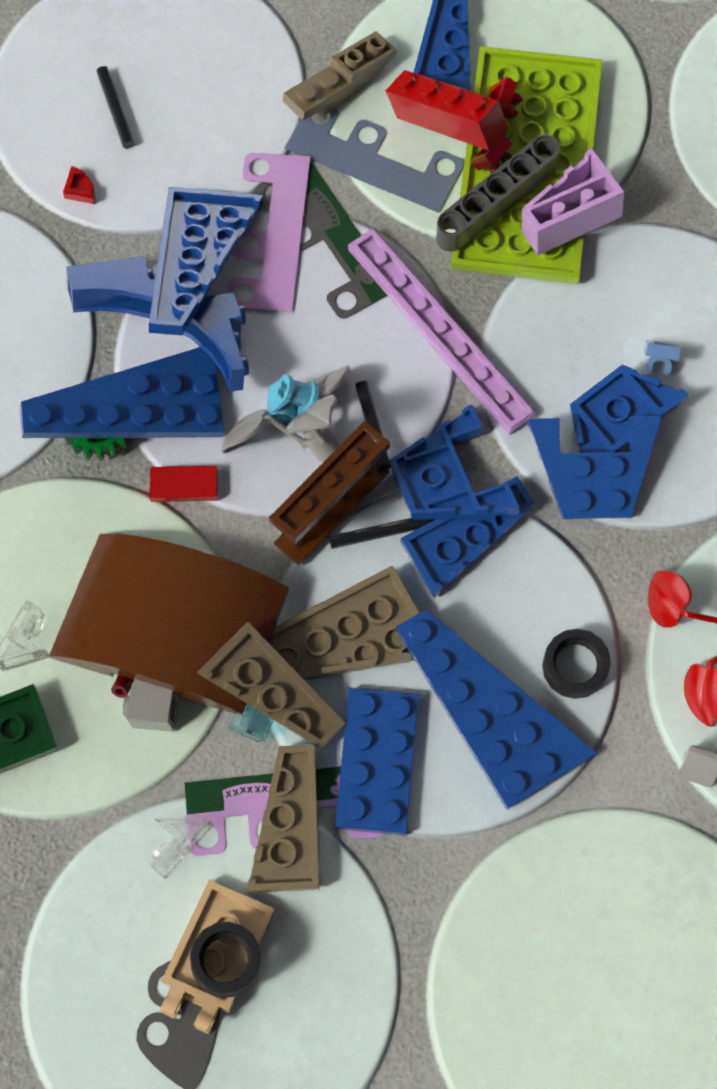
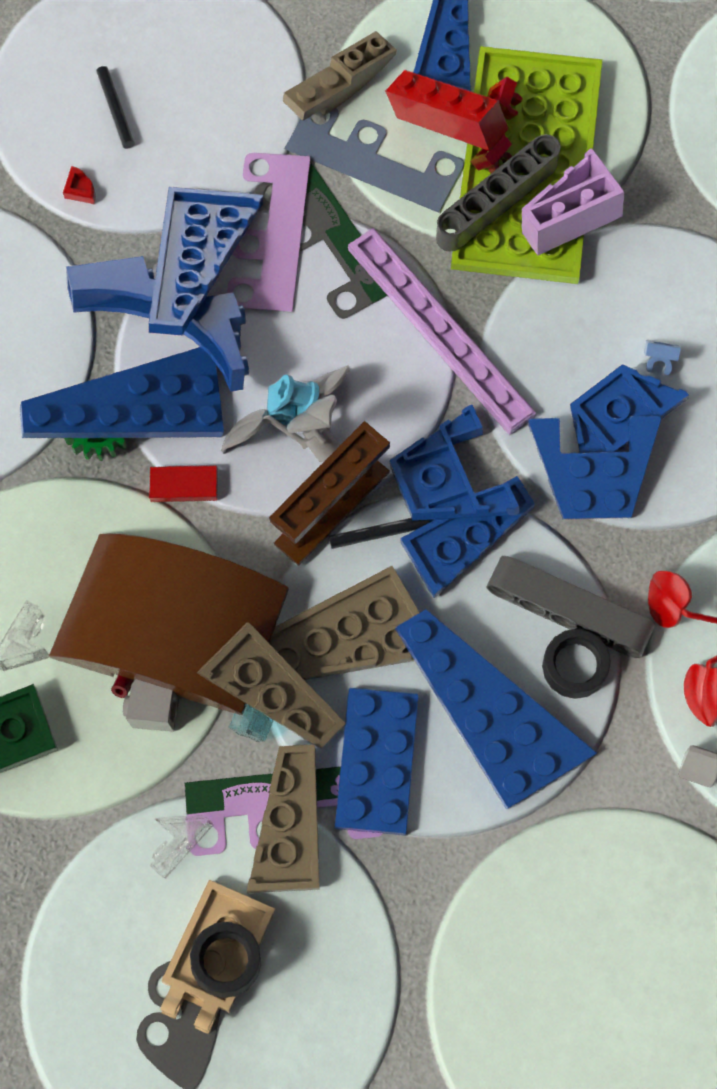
black bar [355,380,391,470] -> none
none -> dark grey beam [486,556,655,658]

